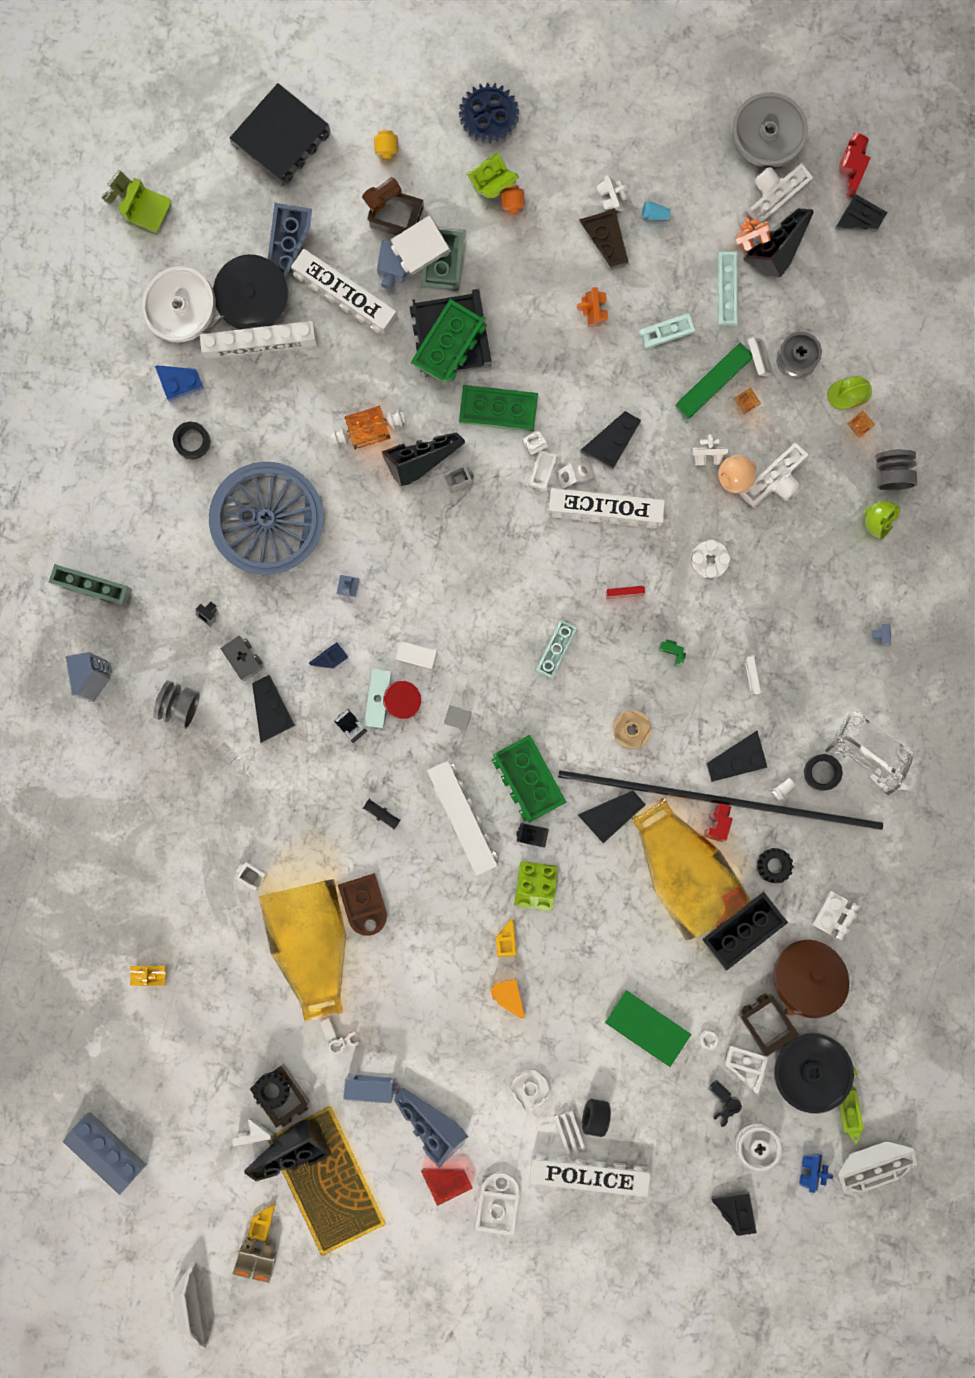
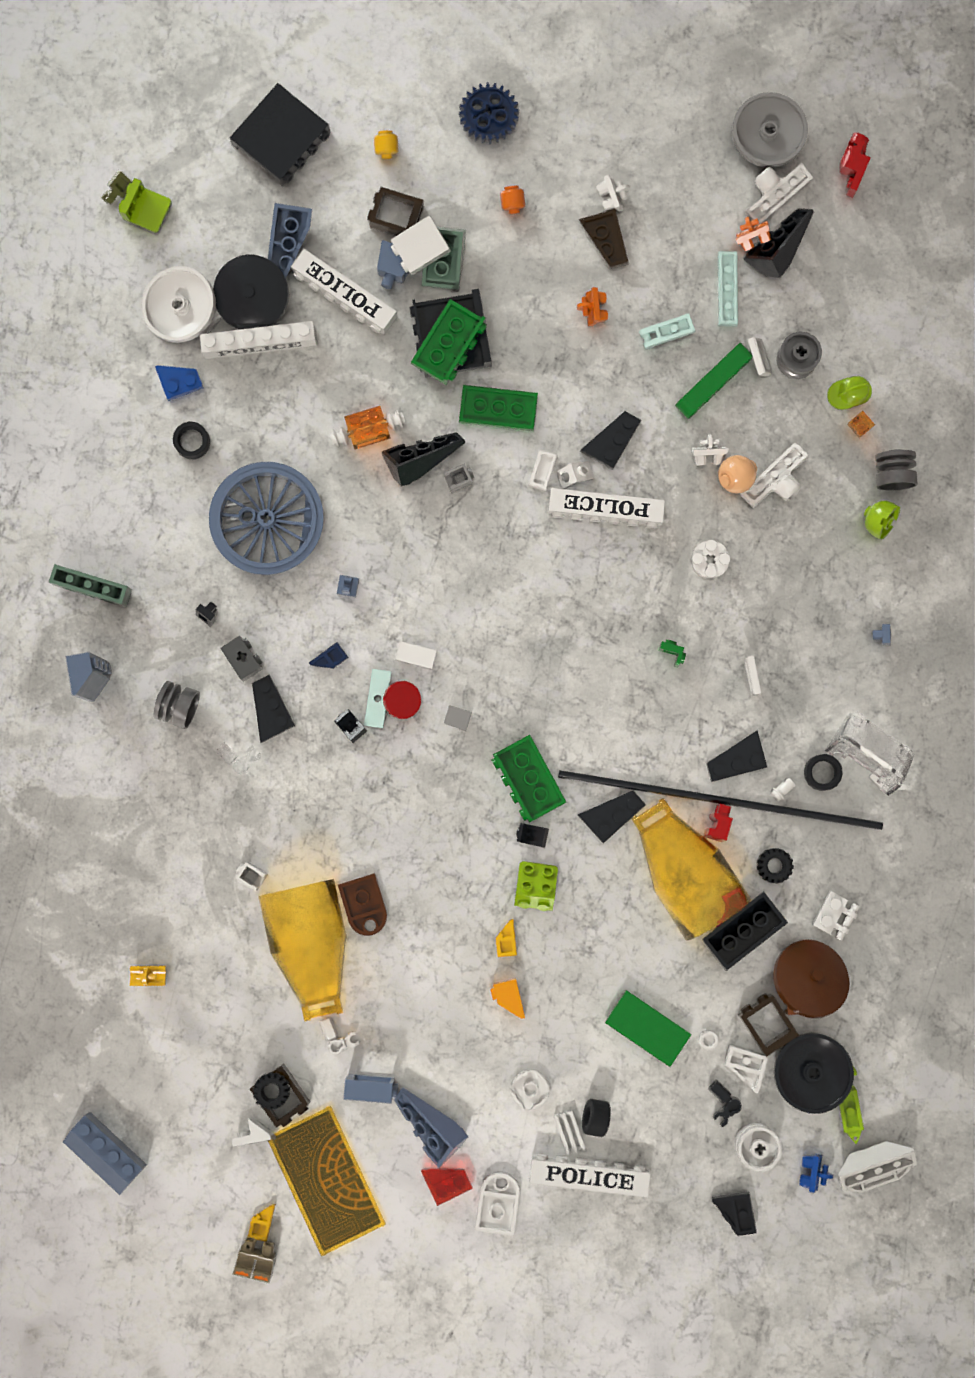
white wedge [170,1263,208,1349] -> none
black wedge [244,1119,332,1182] -> none
reddish brown piece [362,177,402,213] -> none
black pin [362,798,401,830] -> none
white brick [427,761,499,876] -> none
lime bracket [466,152,519,198] -> none
white tile [522,430,548,455] -> none
light aqua tile [536,619,577,679] -> none
red tile [605,586,645,599] -> none
tan plate [613,710,652,749] -> none
medium azure cone [642,201,671,220] -> none
clear orange tile [734,388,761,415] -> none
black wing [836,194,888,230] -> none

